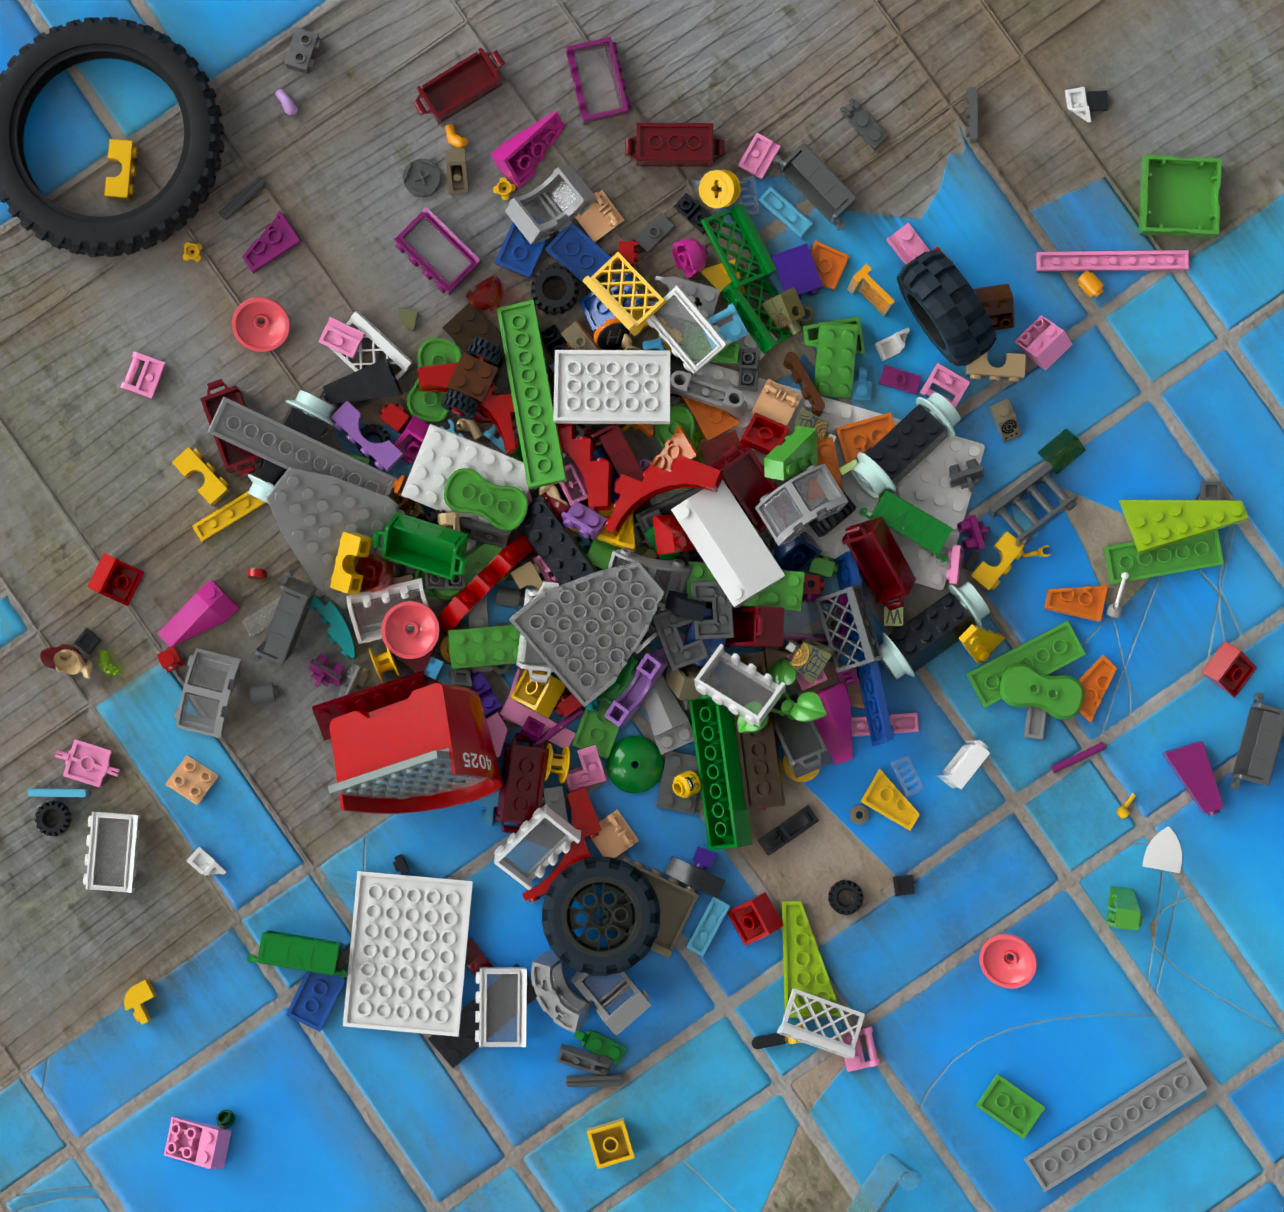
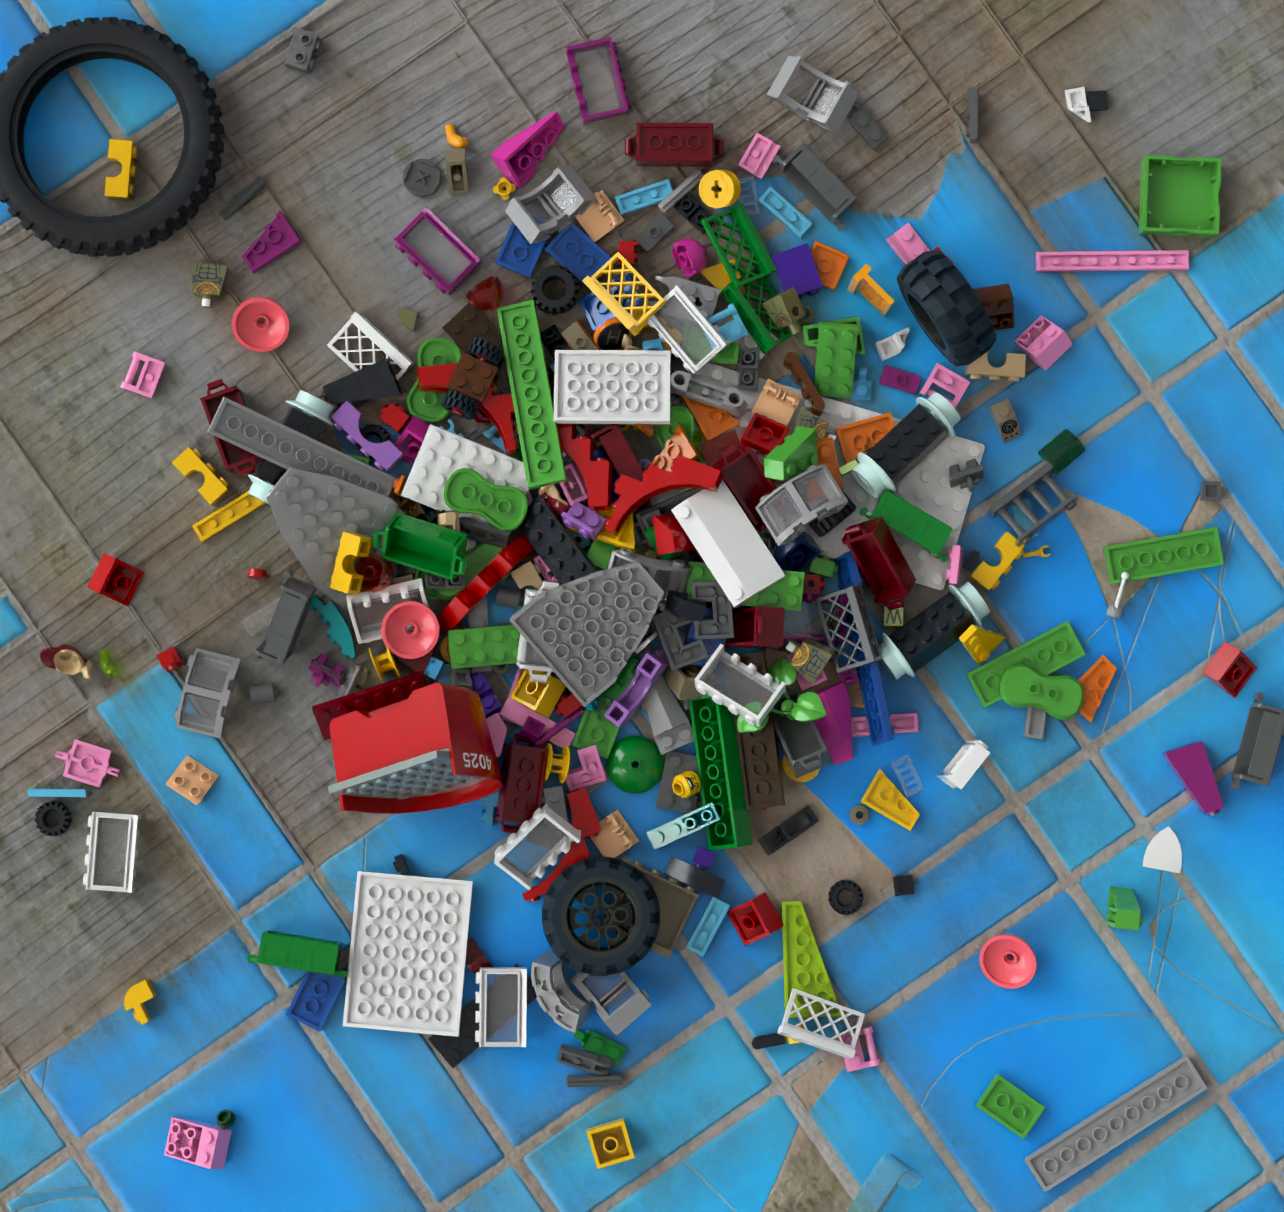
black tile [74,628,102,655] -> none
dark pink wedge [157,580,240,647] -> none
yellow plate [182,242,203,262] -> none
white slope [187,846,227,876] -> none
lavender arm [275,89,298,115] -> none
bright pink plate [318,317,365,358] -> none
dark red container [413,47,505,125] -> none
tan arm [456,418,483,440] -> none
magenta hips [957,514,991,551] -> none
orange wing [1044,585,1108,622] -> none
magenta bar [1051,742,1106,773] -> none
light orange brick [1077,270,1105,298] -> none
yellow hand [1116,793,1136,819] -> none
lime wing [1119,500,1249,554] -> none
none -> torso [190,263,229,308]
none -> medium azure tile [615,179,673,216]
none -> slope [647,802,721,850]
none -> light grey axle [658,170,704,212]
none -> light grey window [767,55,859,133]

